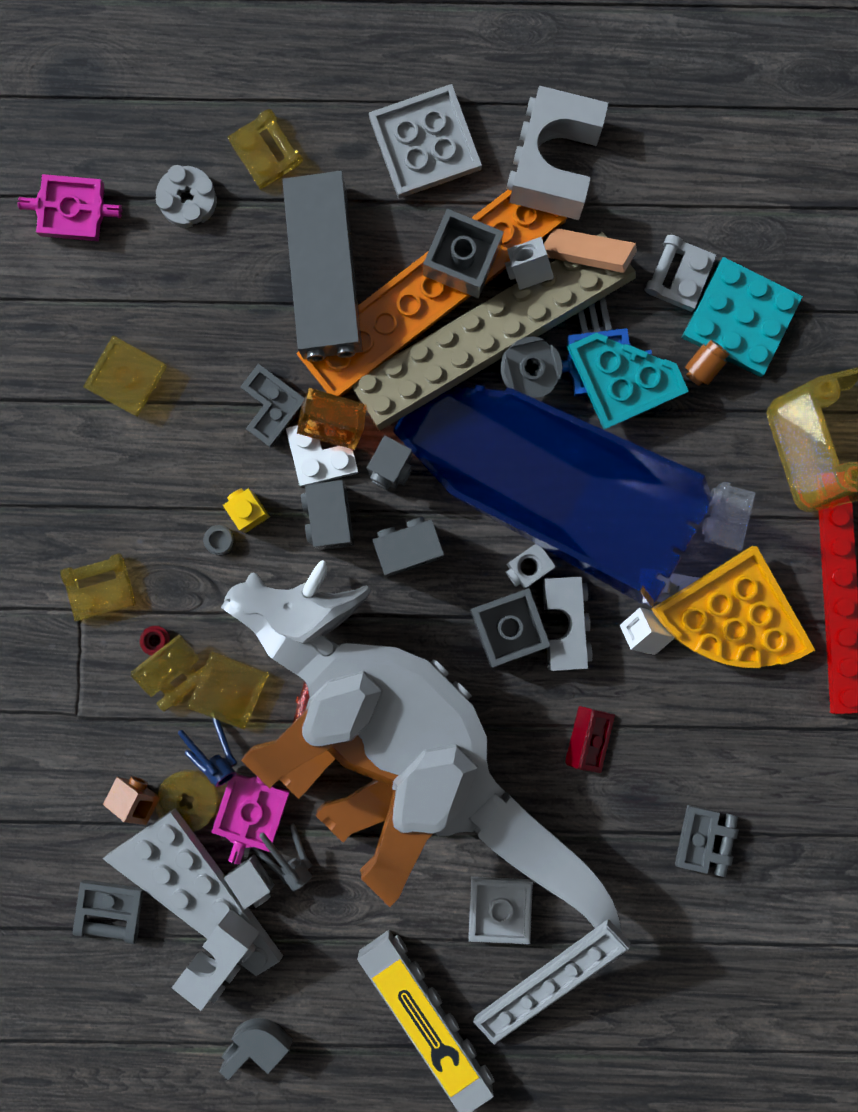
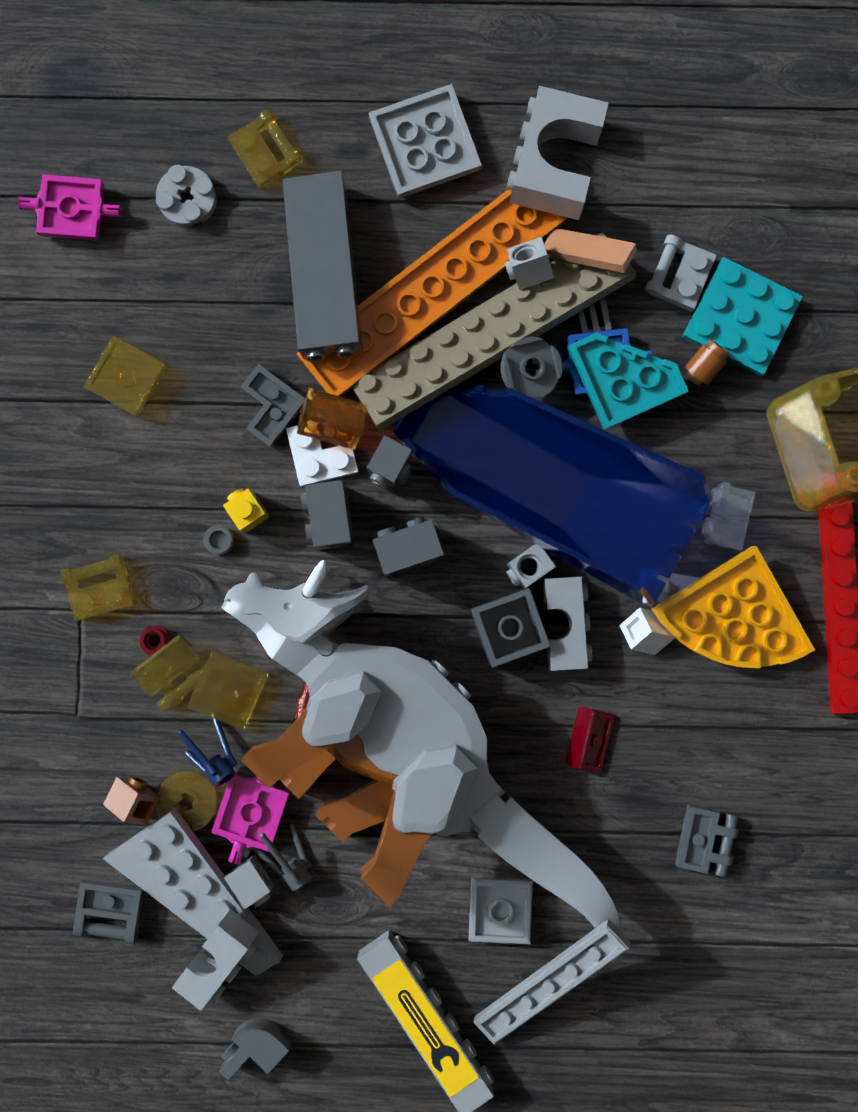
dark grey brick [423,208,504,299] -> none

